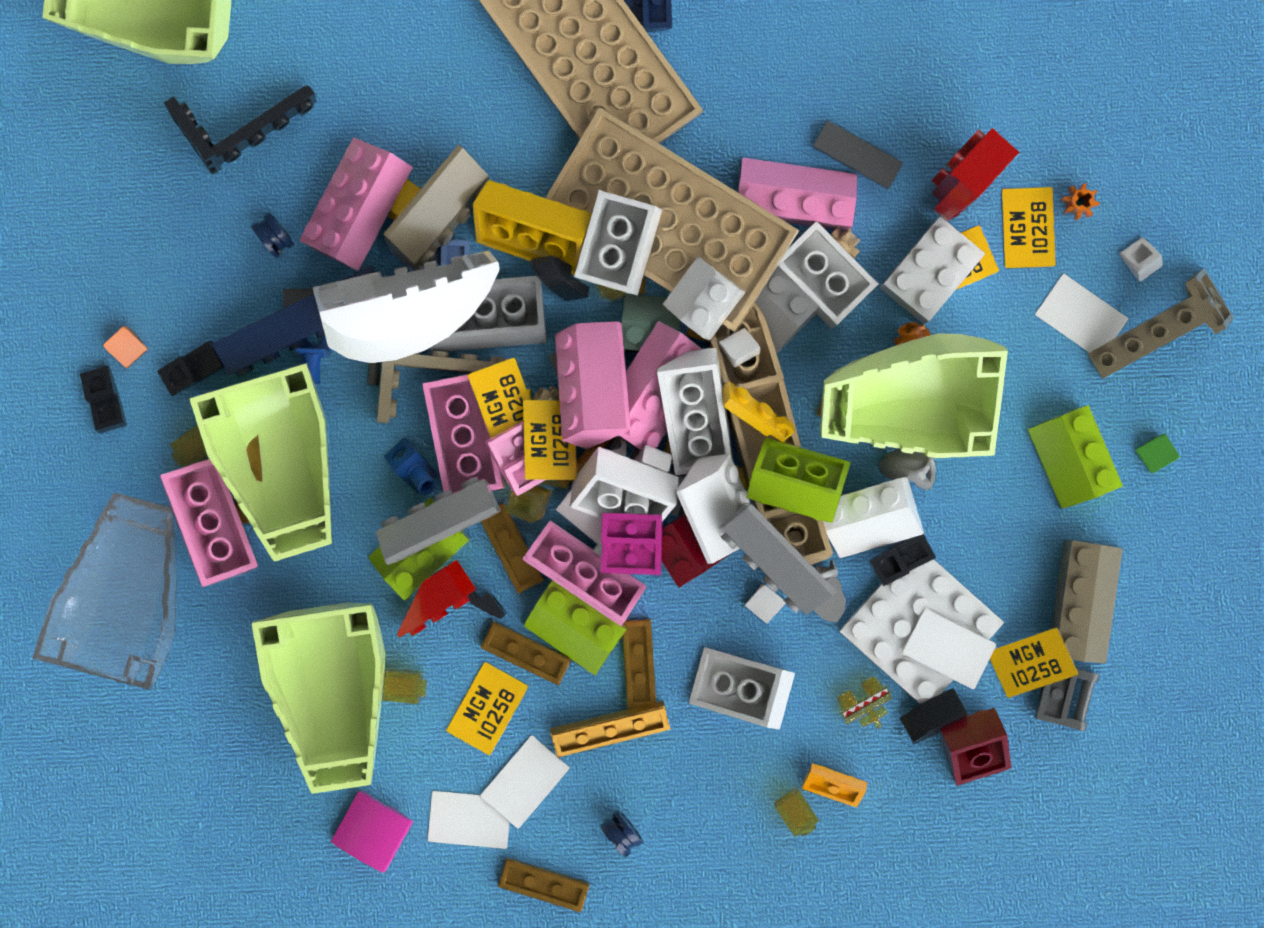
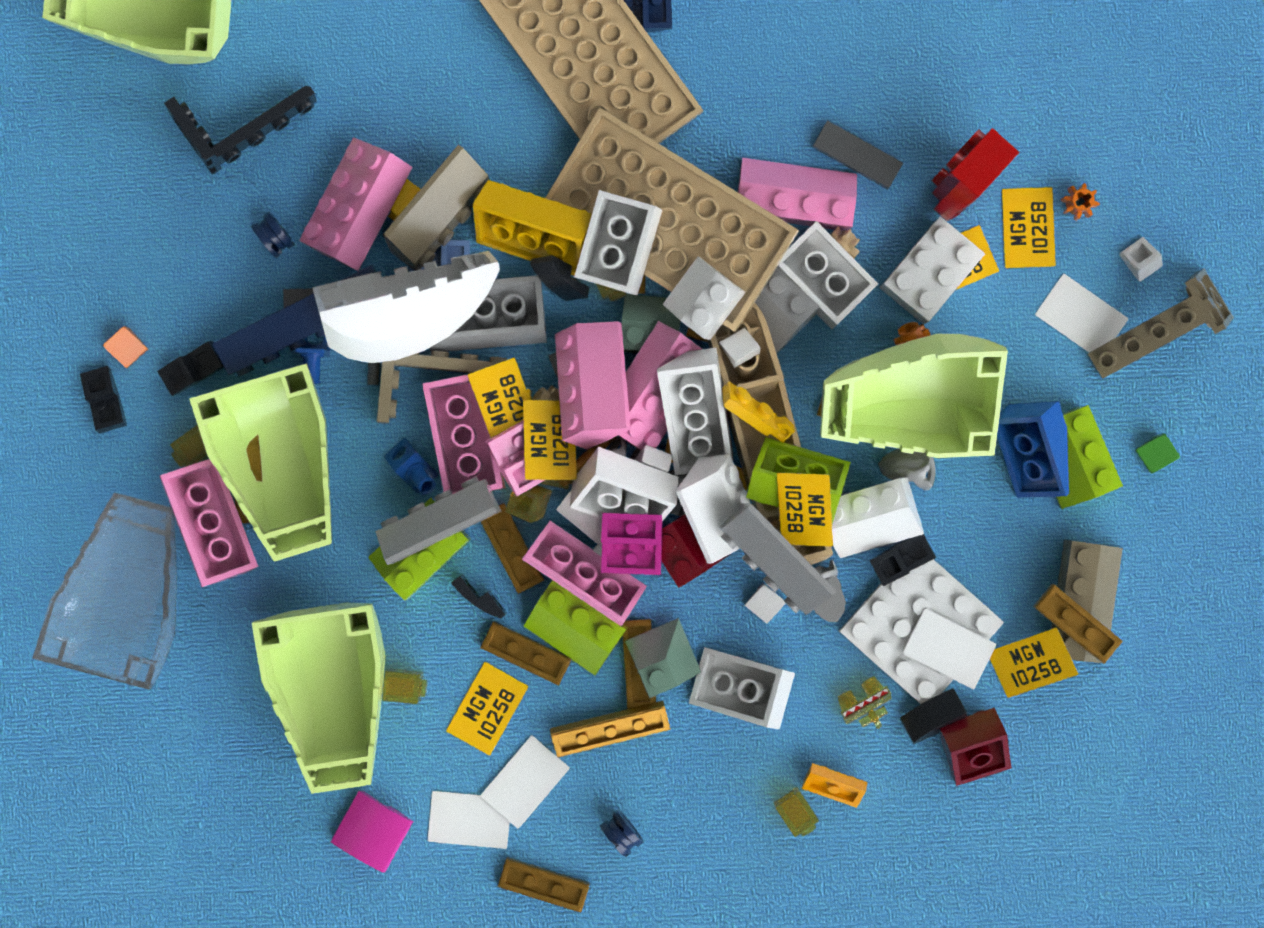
red slope [397,560,476,638] -> none
dark grey plate [1034,668,1100,731] -> none
none -> sand green slope [625,618,701,698]
none -> yellow sticker [777,473,833,547]
none -> blue slope [997,401,1069,497]
none -> pearl gold tile [1033,584,1123,664]

